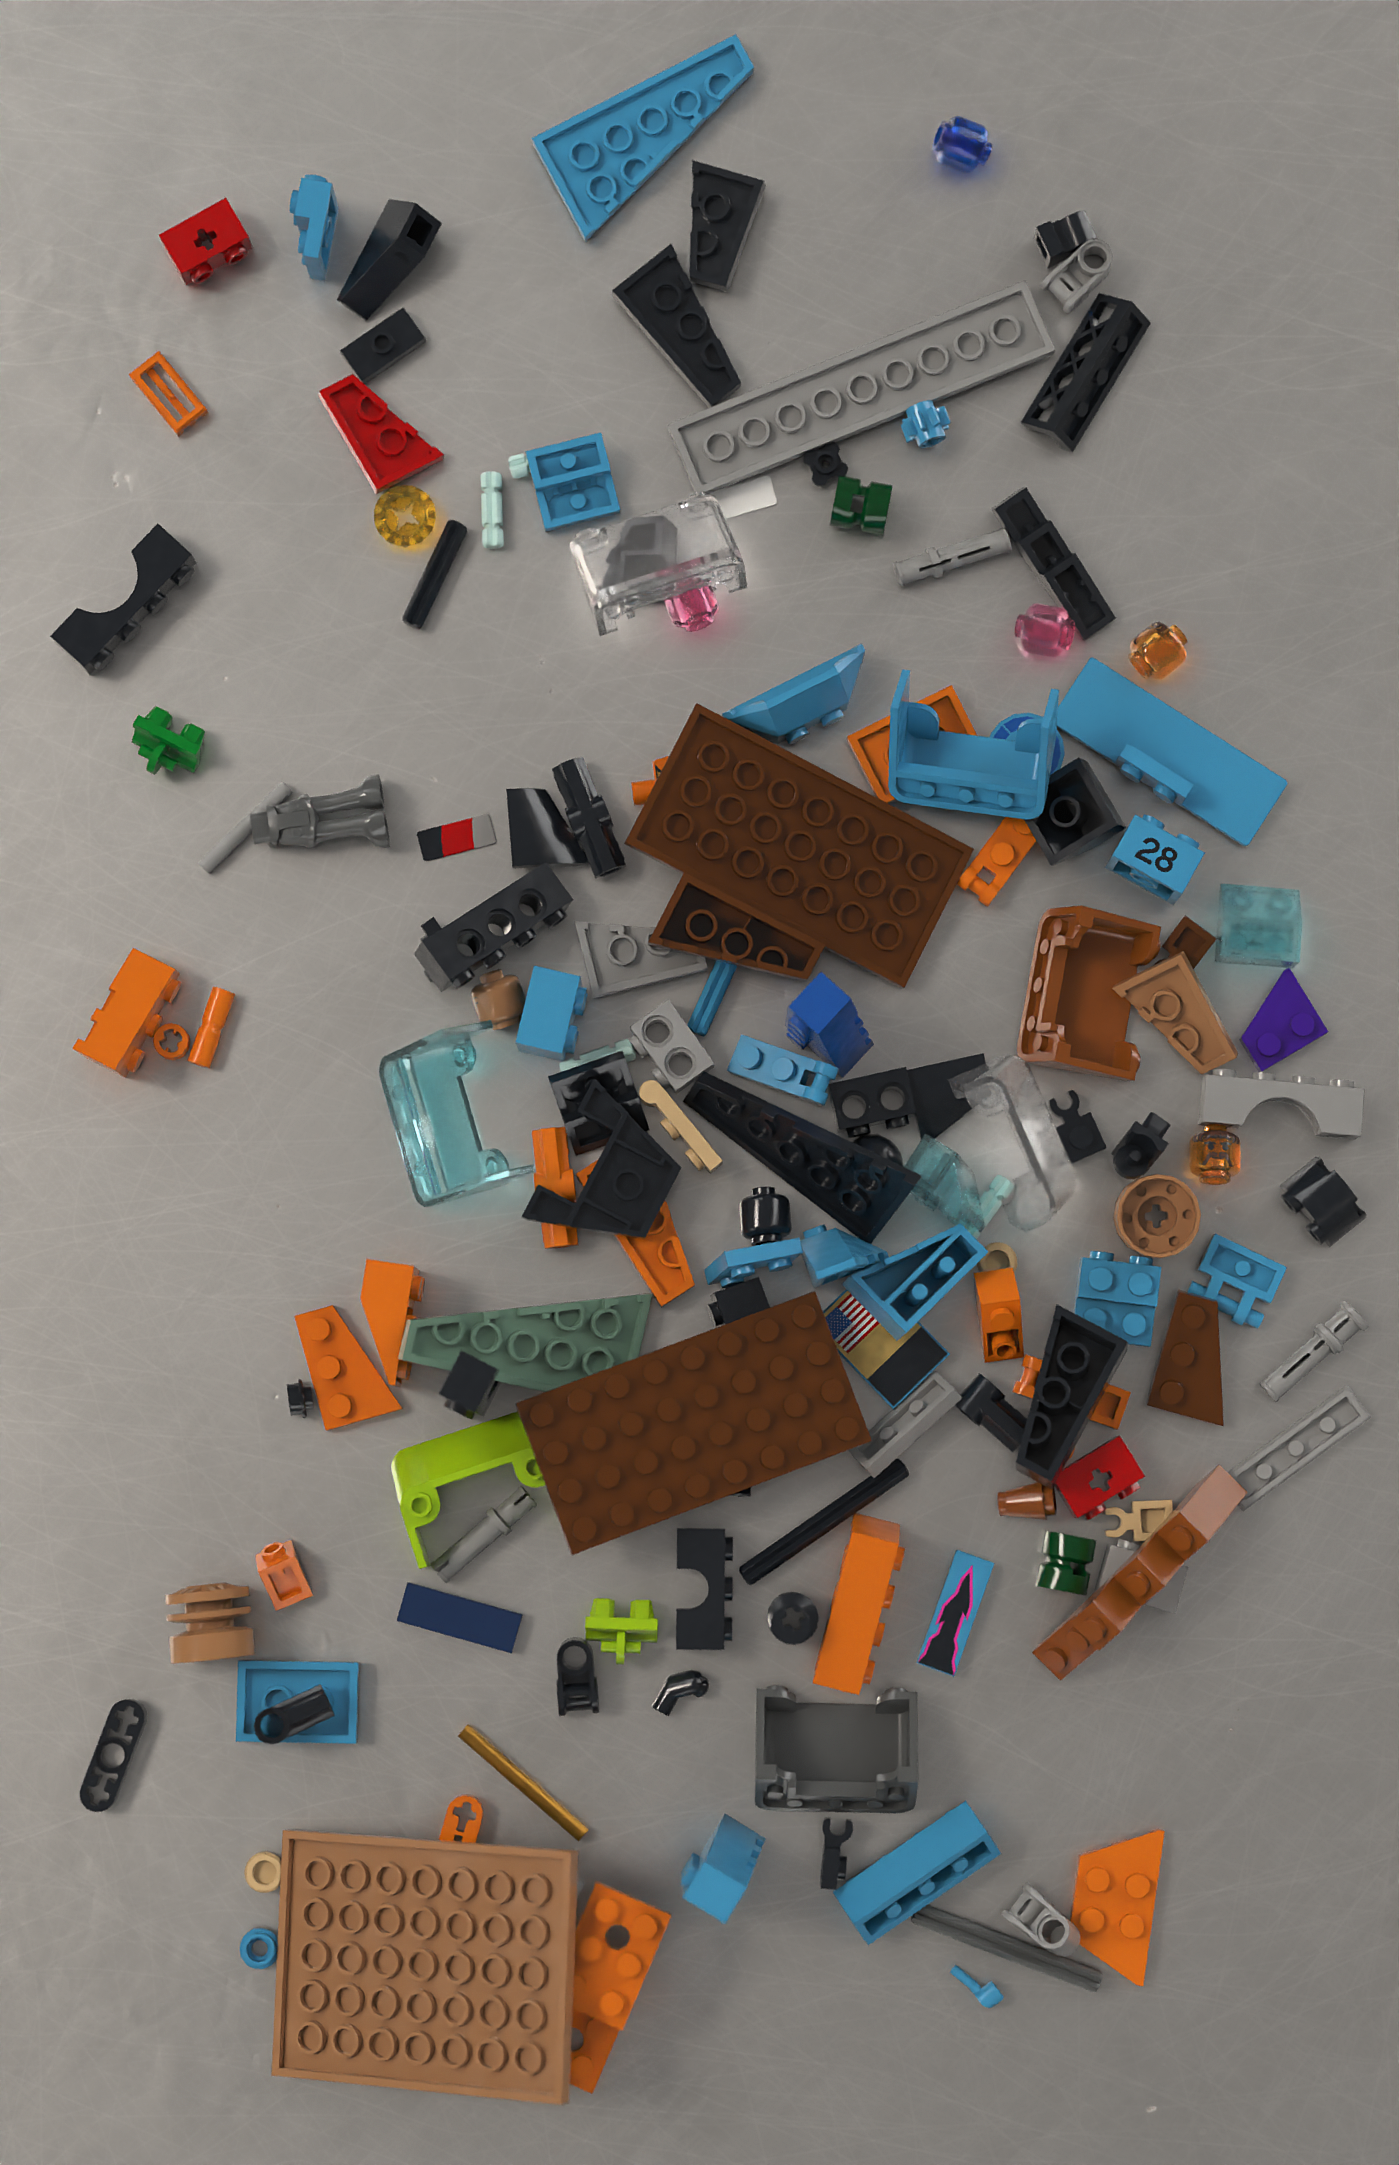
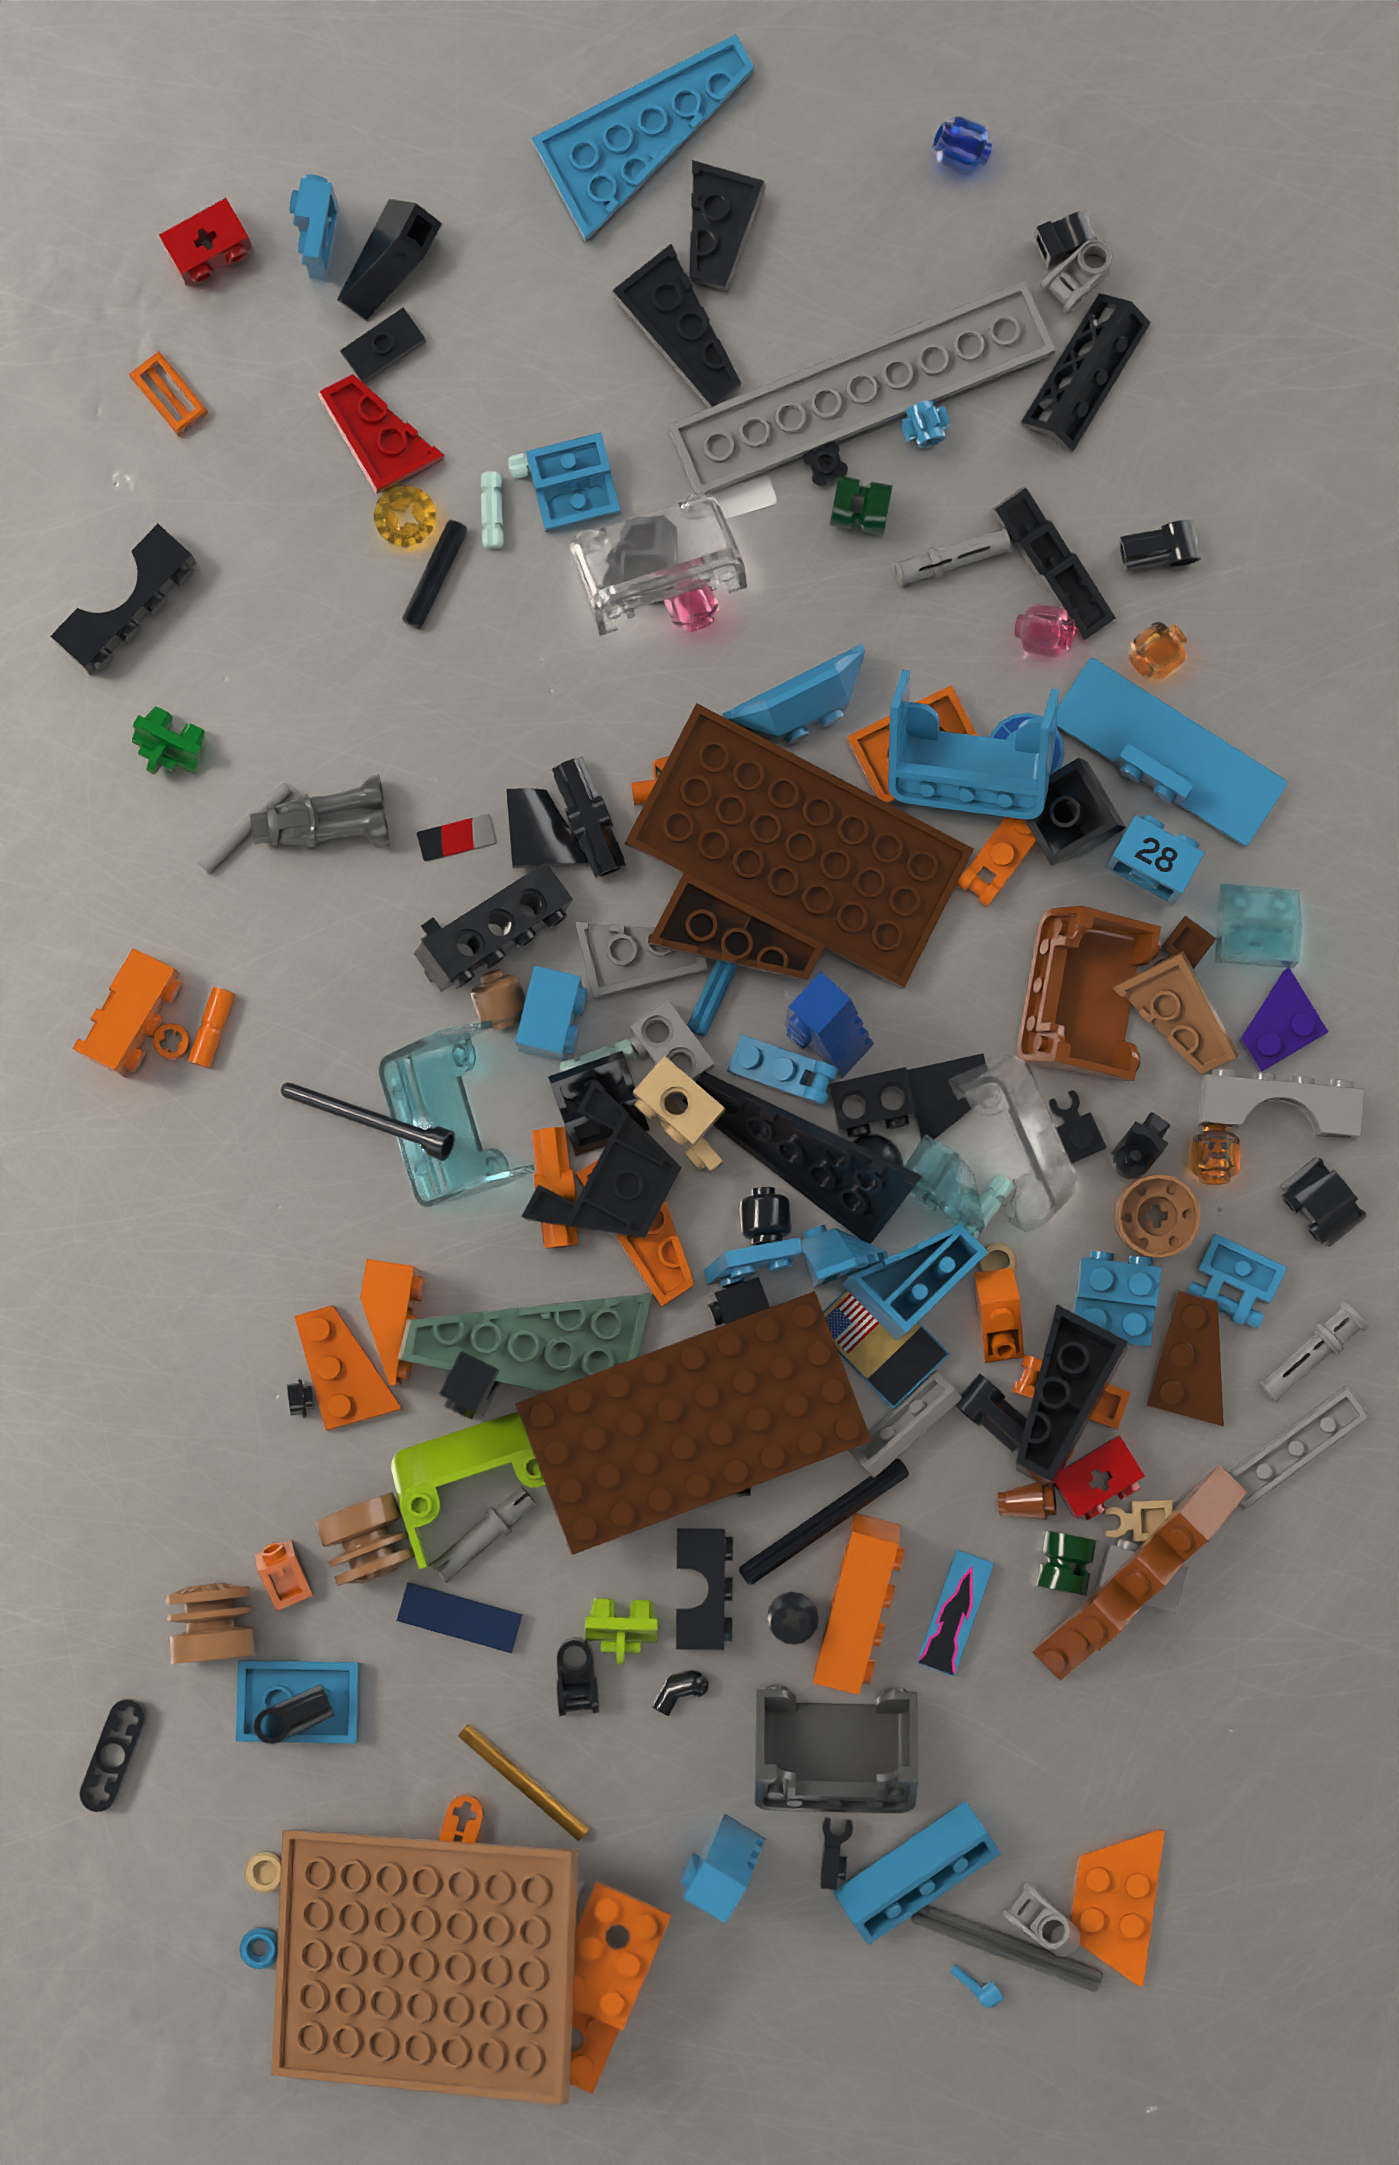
none -> black piece [280,1082,455,1161]
none -> medium nougat wheel [314,1492,415,1586]
none -> tan brick [633,1056,725,1147]
none -> black piece [1119,520,1201,571]

